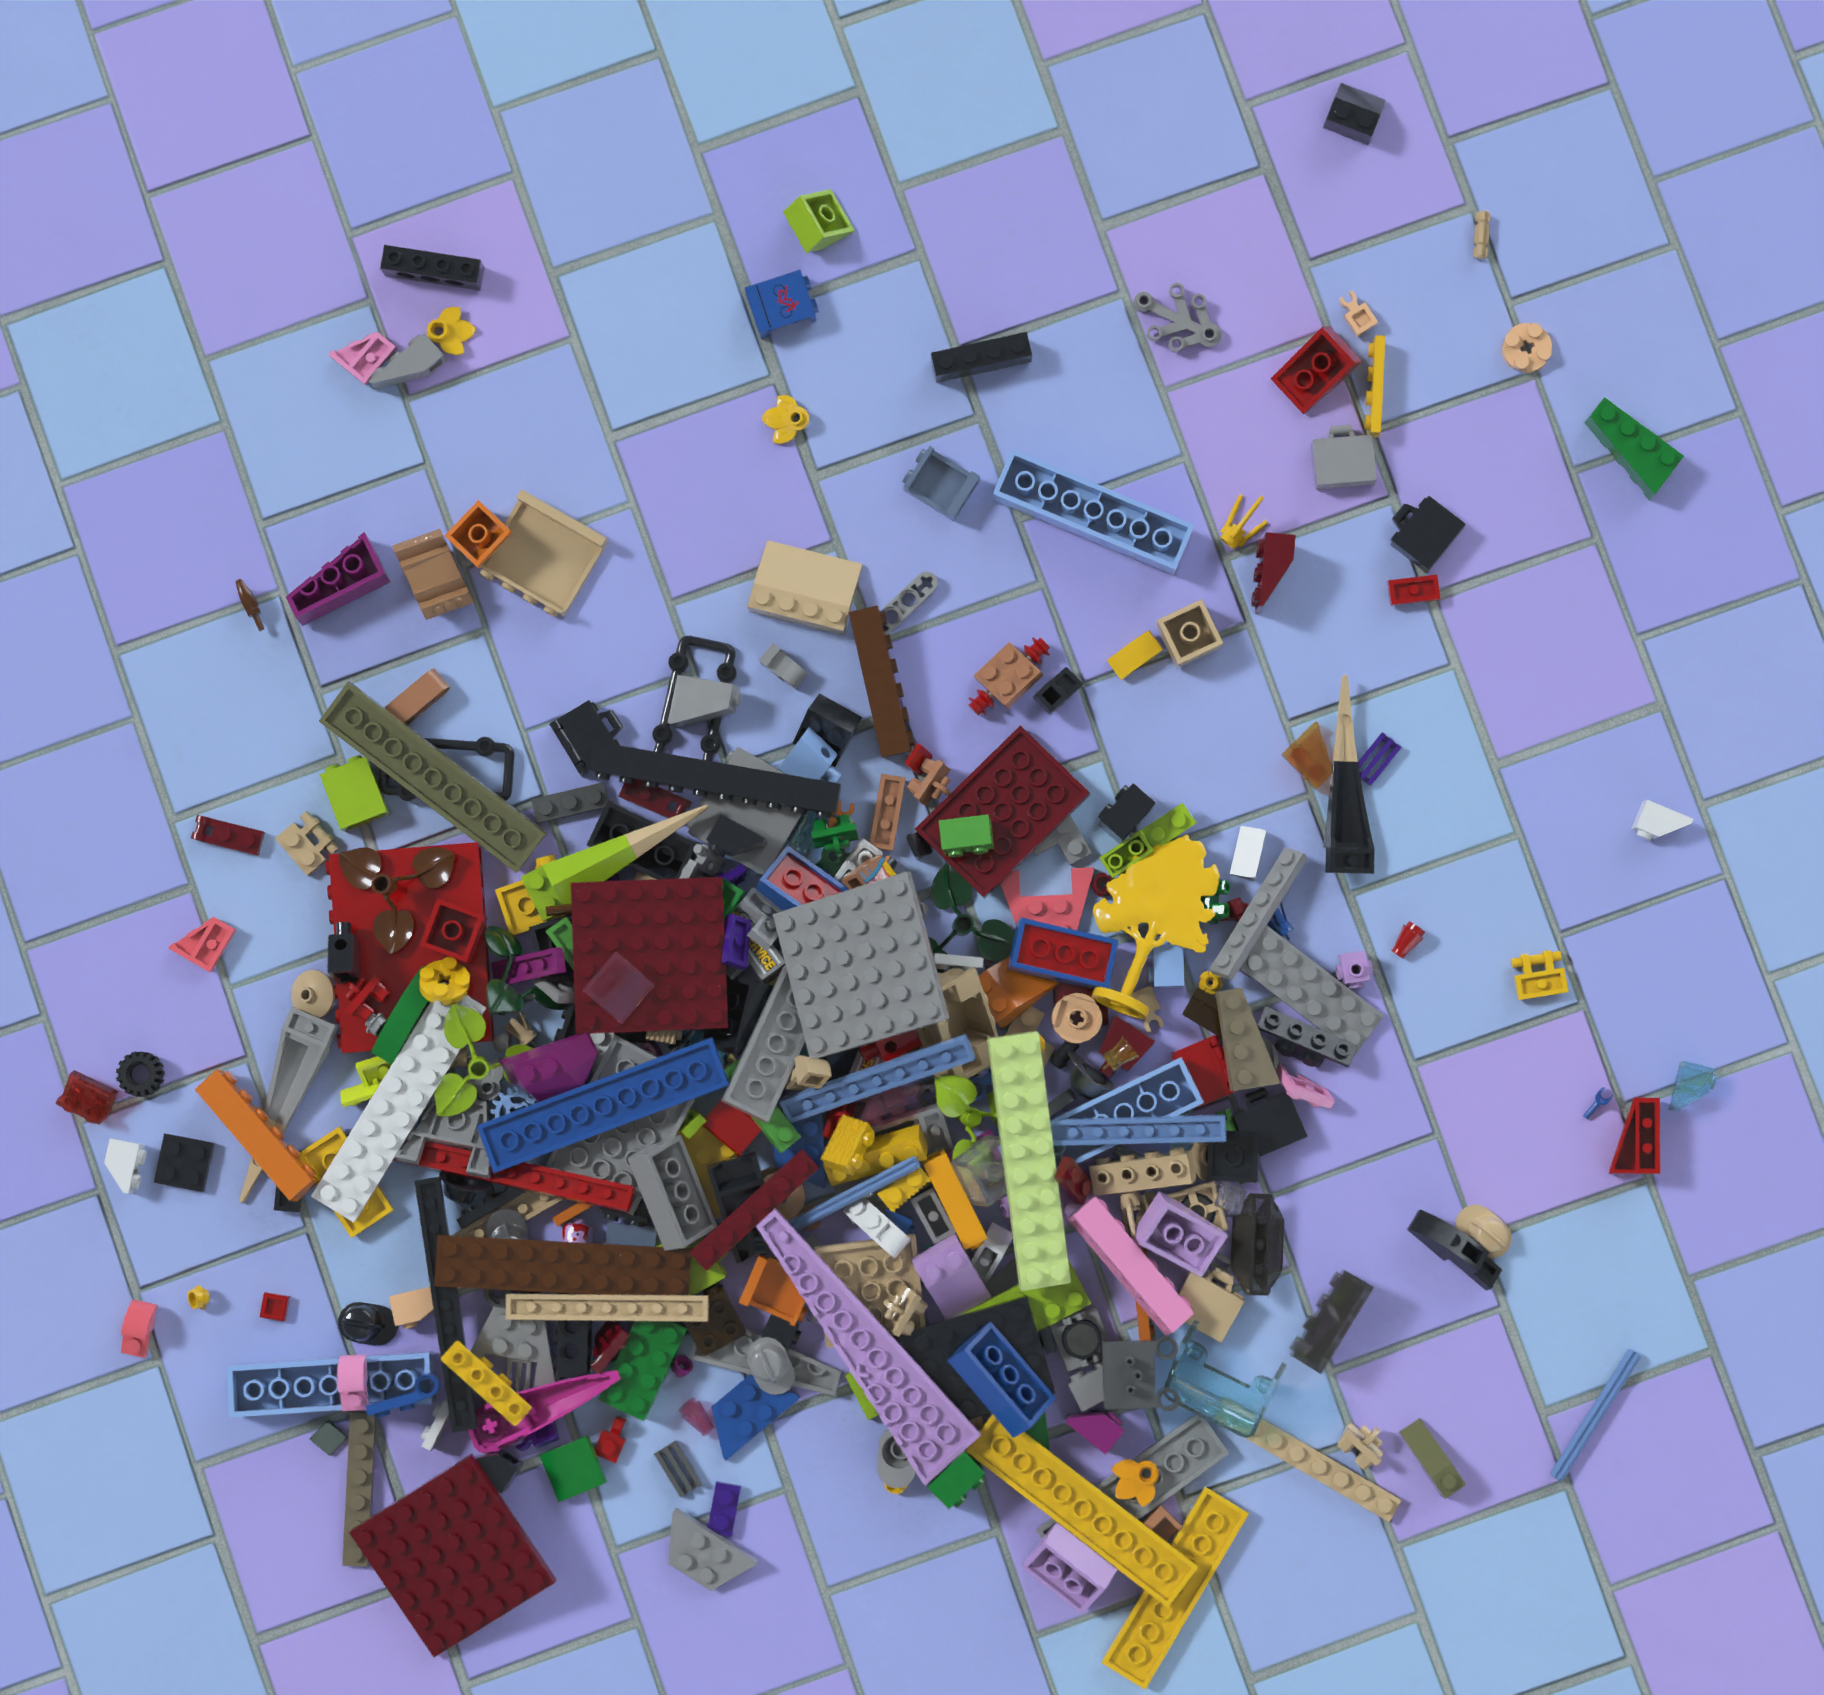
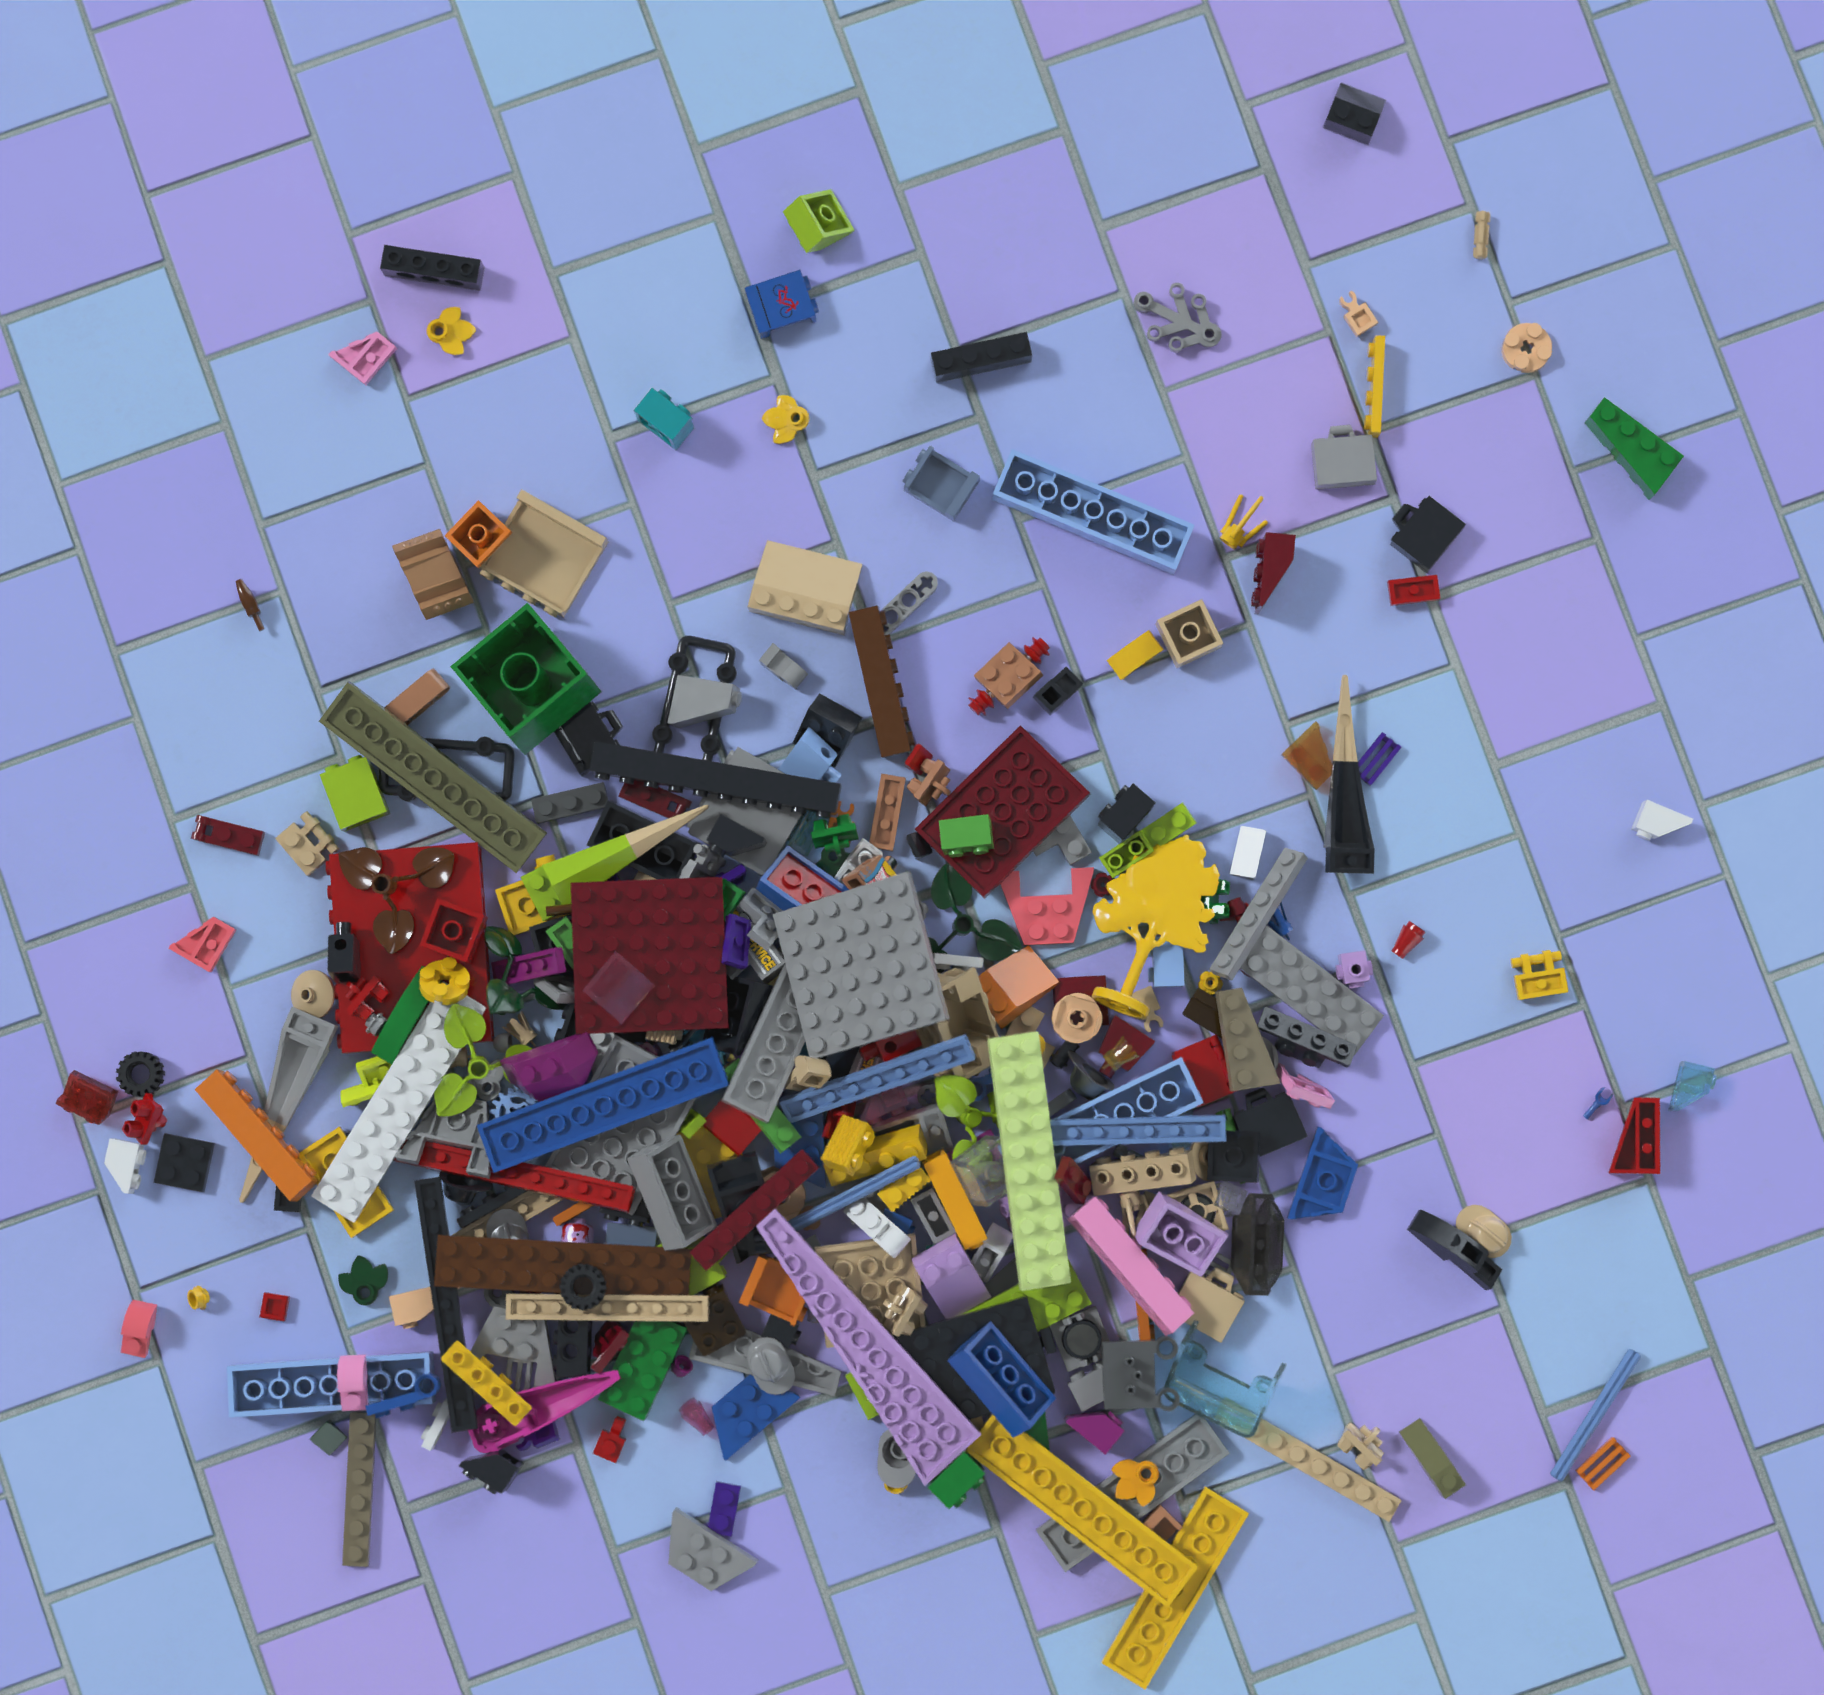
magenta wedge [286,532,391,626] -> none
black piece [338,1302,398,1345] -> none
dark red plate [349,1454,557,1658] -> none
light grey slope [369,333,447,389] -> none
green slope [539,1435,607,1502] -> none
dark grey tile [654,1440,702,1497] -> none
red brick [1007,918,1119,990] -> none
lavender slope [1021,1522,1117,1614] -> none
red slope [1271,326,1363,414] -> none
clear smoke slope [1289,1269,1374,1374] -> none
none -> red hips [122,1093,167,1145]
none -> dark green plate [338,1255,388,1305]
none -> green brick [450,603,602,755]
none -> black tyre [560,1264,607,1310]
none -> teal brick [634,388,694,451]
none -> blue wing [1287,1127,1358,1220]
none -> orange tile [1575,1437,1631,1490]

